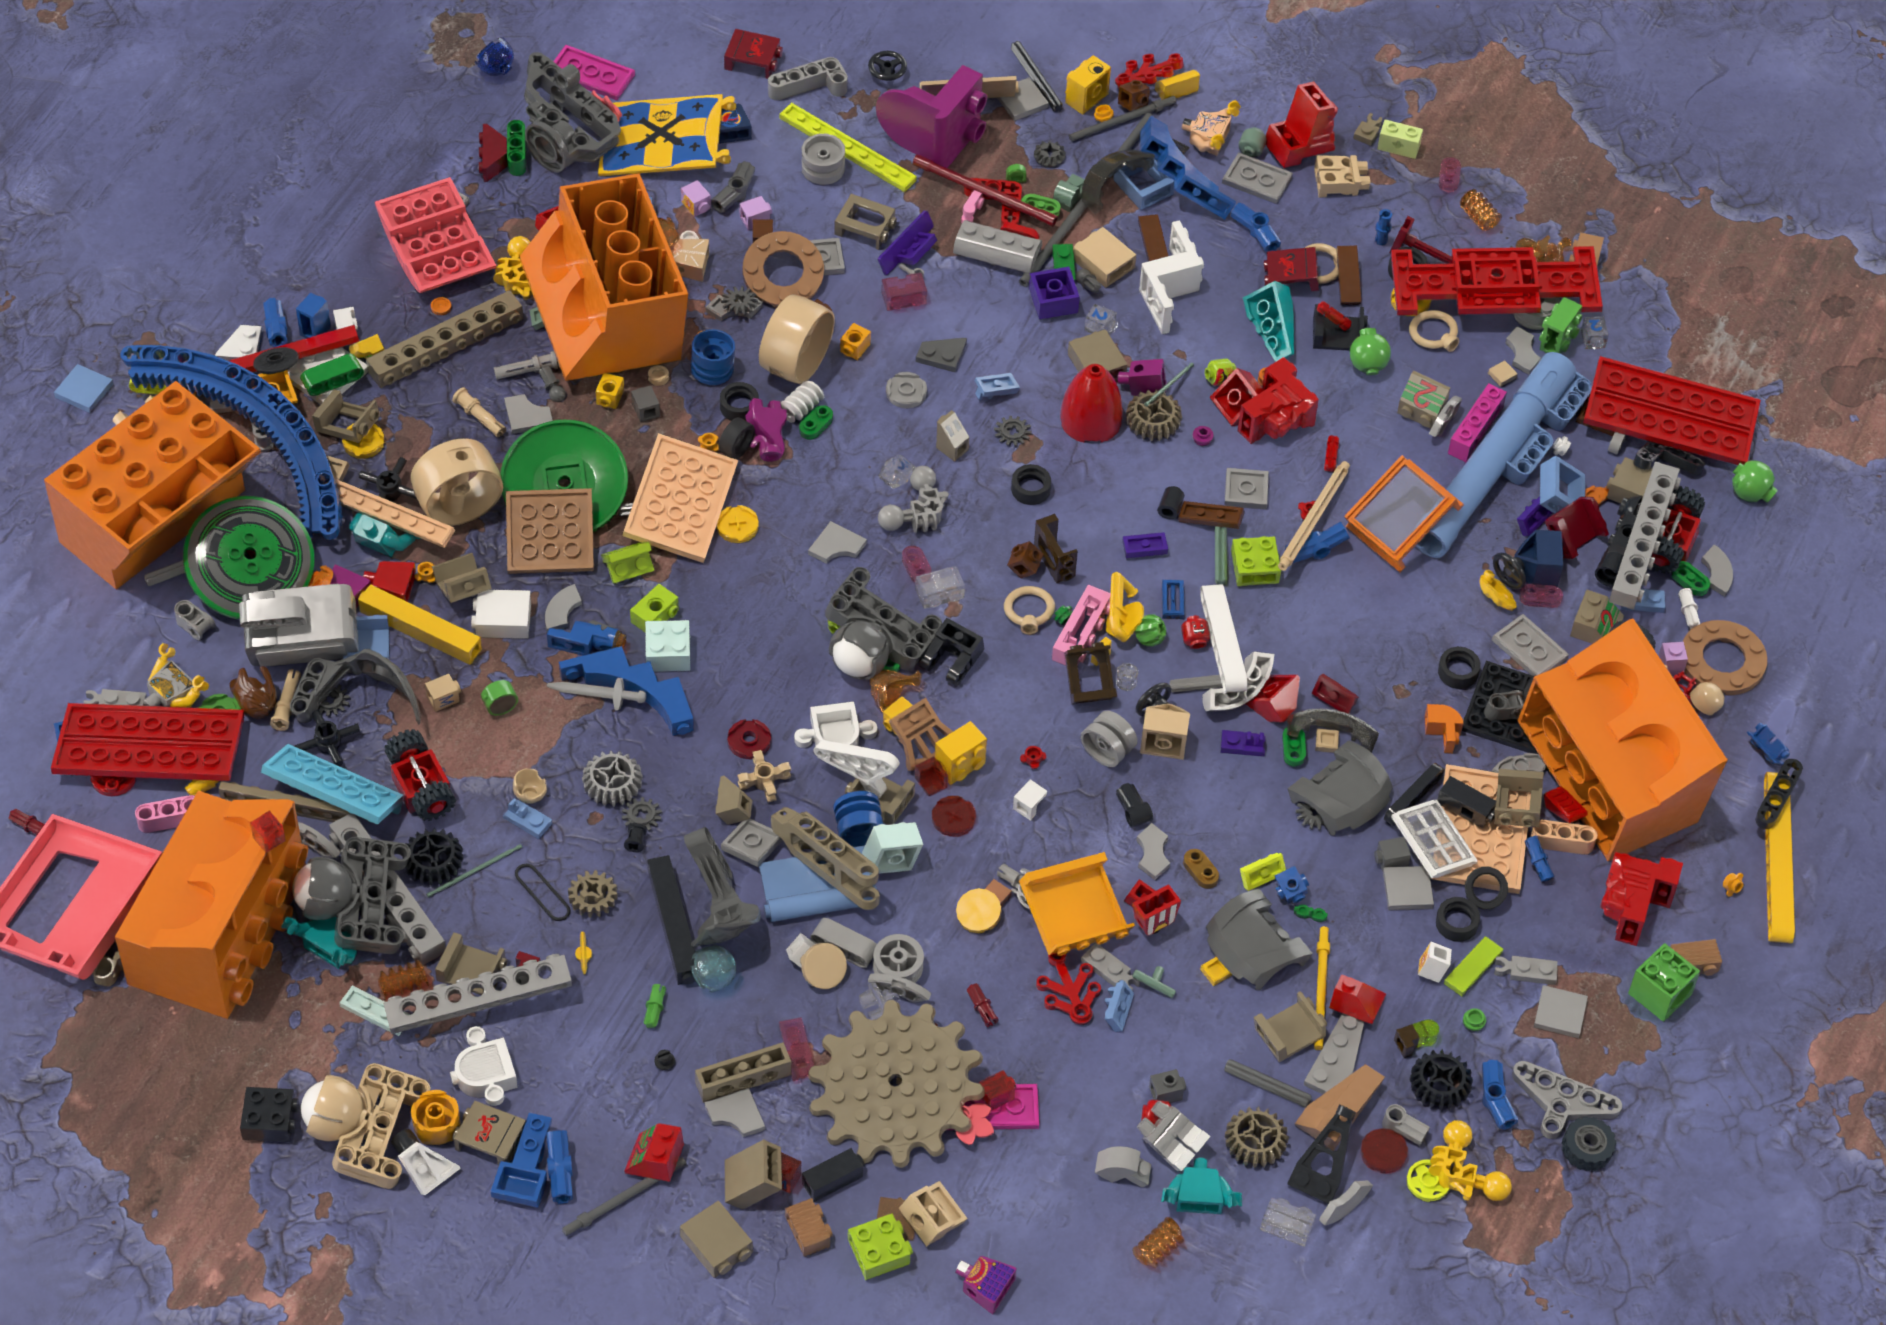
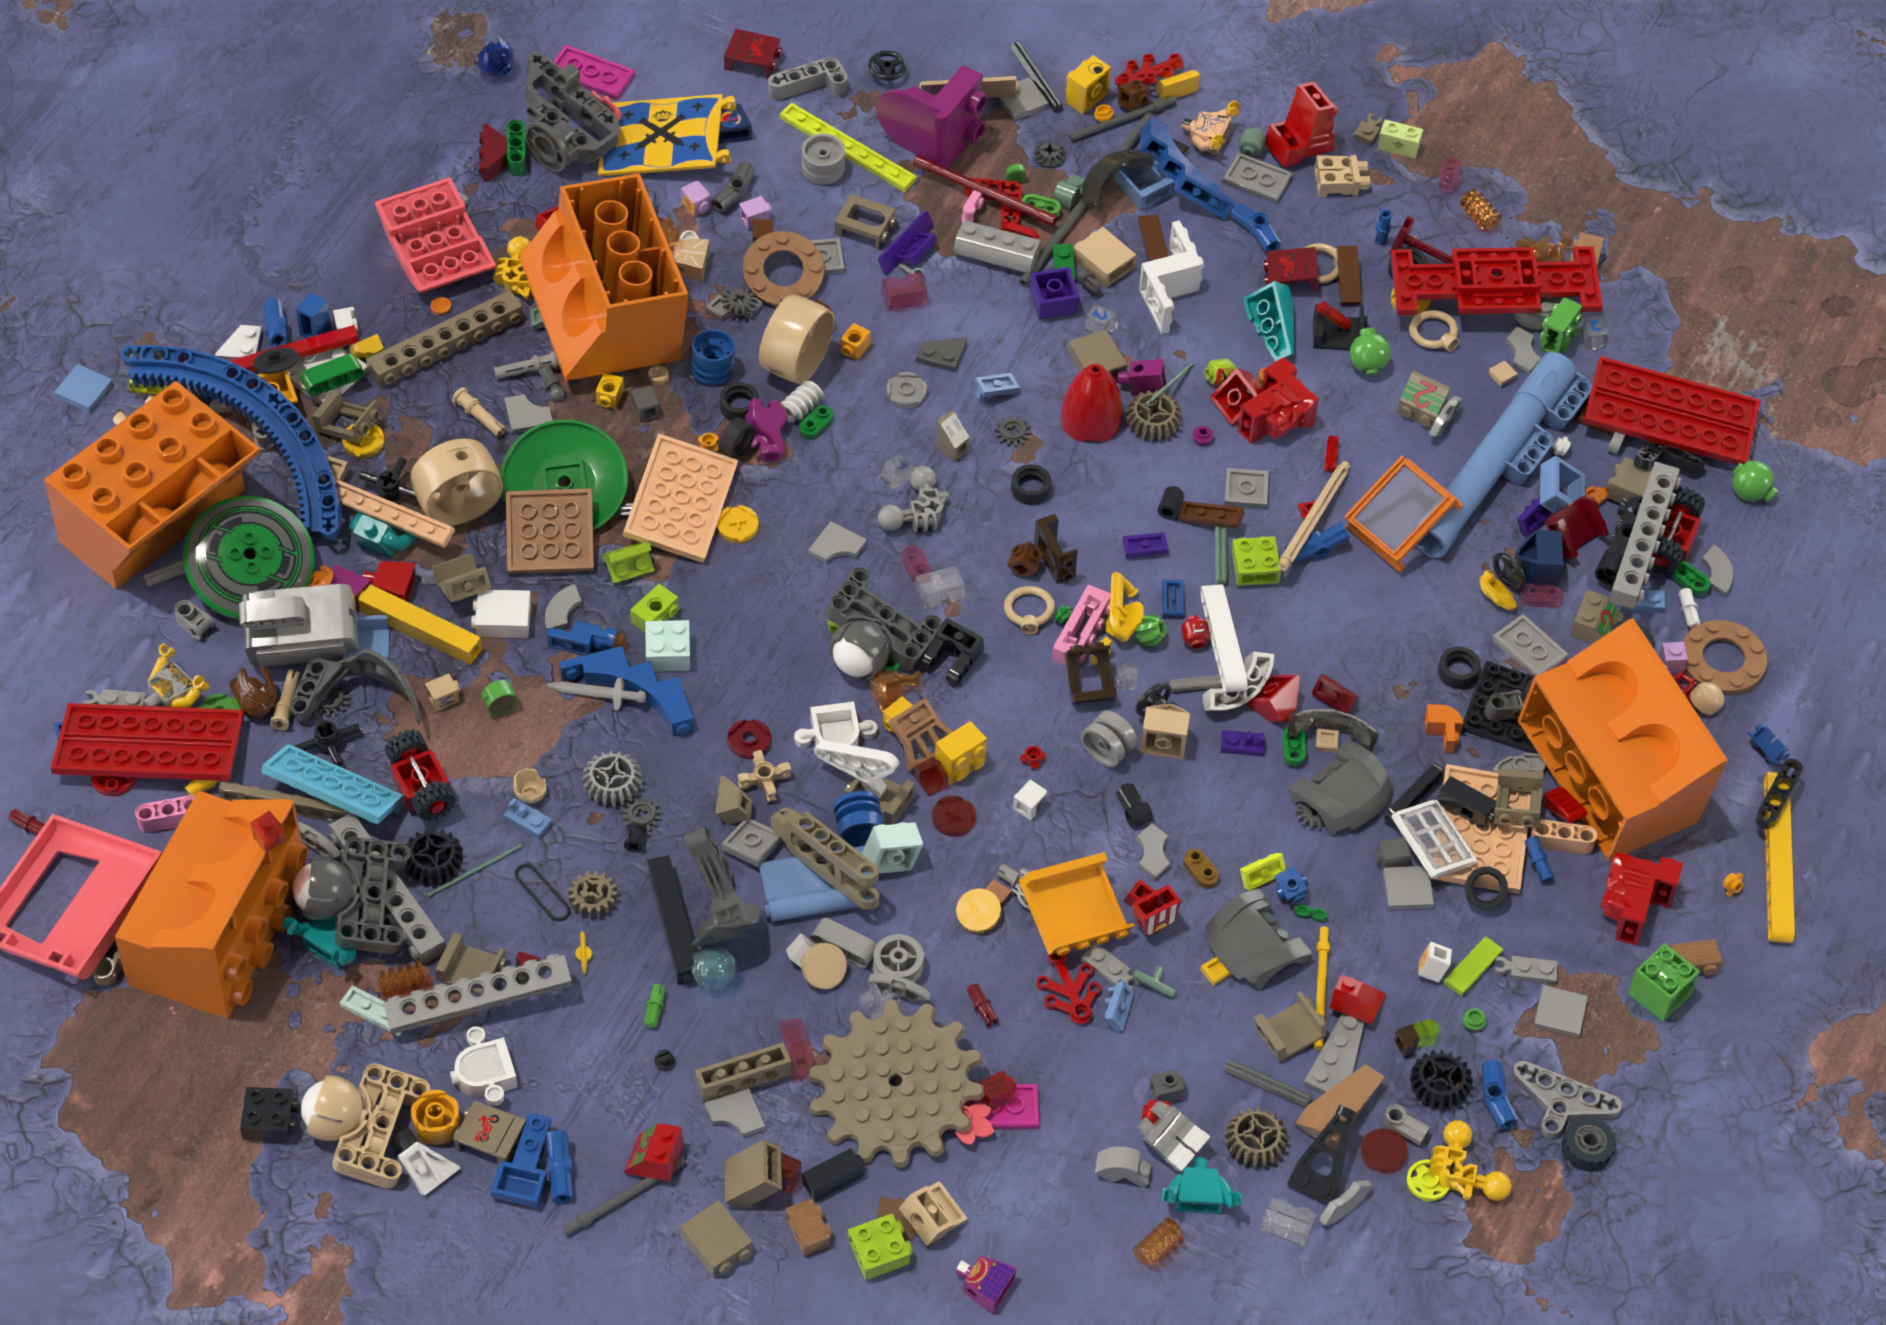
light orange plate [415,562,435,583] -> none
black tyre [1436,897,1480,942] -> none
dark pink brick [1448,383,1507,462] -> none

